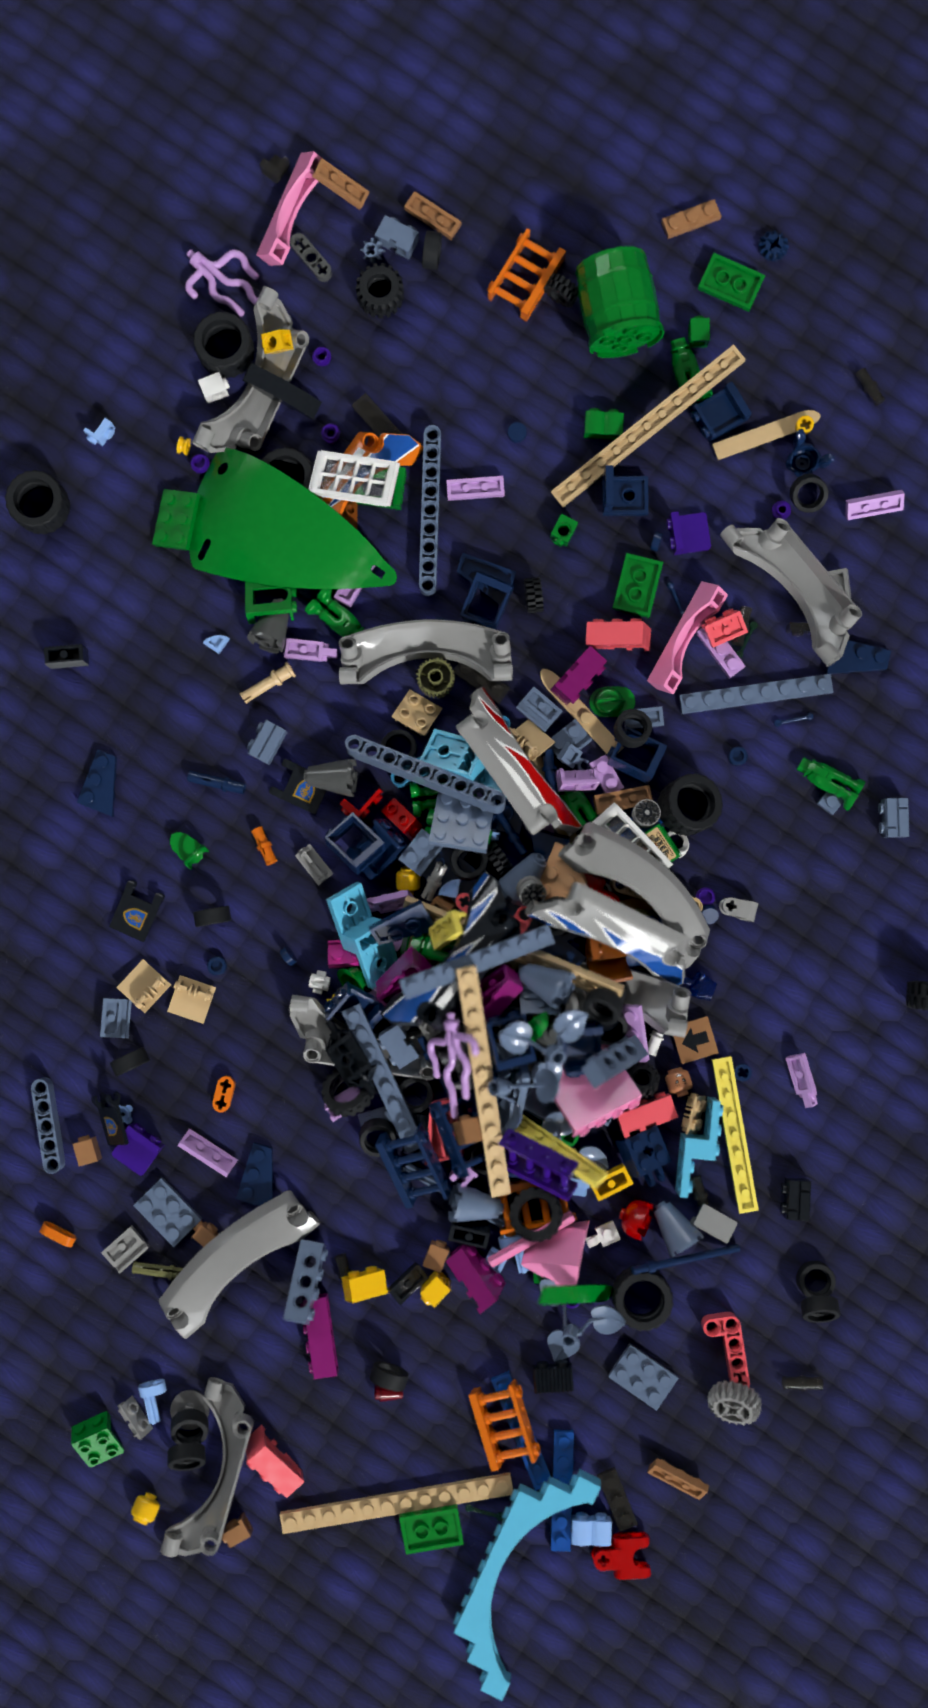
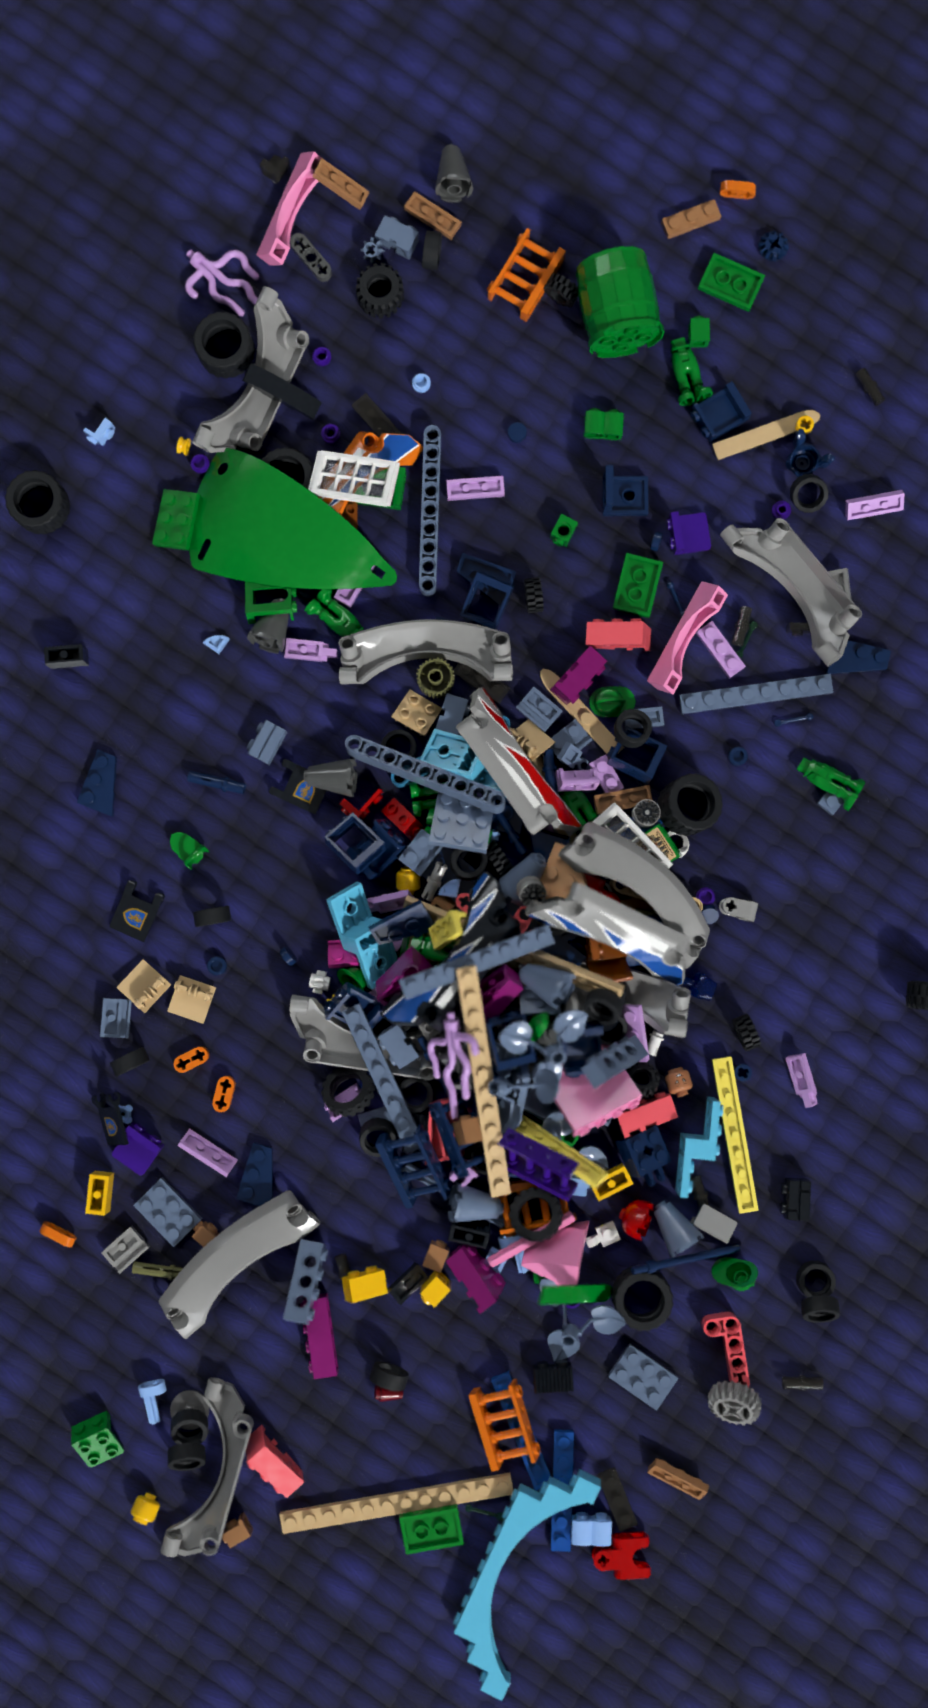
sand blue beam [31,1077,65,1174] -> none
medium nougat brick [73,1135,102,1167] -> none
light grey hinge [117,1395,153,1440] -> none
white brick [198,372,230,404] -> none
tan pin [240,662,296,704] -> none
orange pin [251,826,278,866] -> none
yellow brick [261,329,294,354] -> none
light grey hinge [295,844,333,886] -> none
black plate [325,1019,377,1097] -> none
tan plate [551,344,746,508] -> none
medium nougat tile [673,1016,719,1064] -> none
tan hinge [681,1093,707,1135] -> none
coral bracket [701,608,748,648] -> none
sand blue brick [878,798,909,838] -> none
none -> yellow brick [85,1171,114,1216]
none -> orange beam [173,1046,210,1073]
none -> light blue plate [412,373,431,393]
none -> dark grey cone [435,144,473,202]
none -> sand blue brick [436,693,470,735]
none -> green piece [711,1257,758,1291]
none -> orange beam [720,180,756,199]
none -> black tyre [732,1014,761,1052]

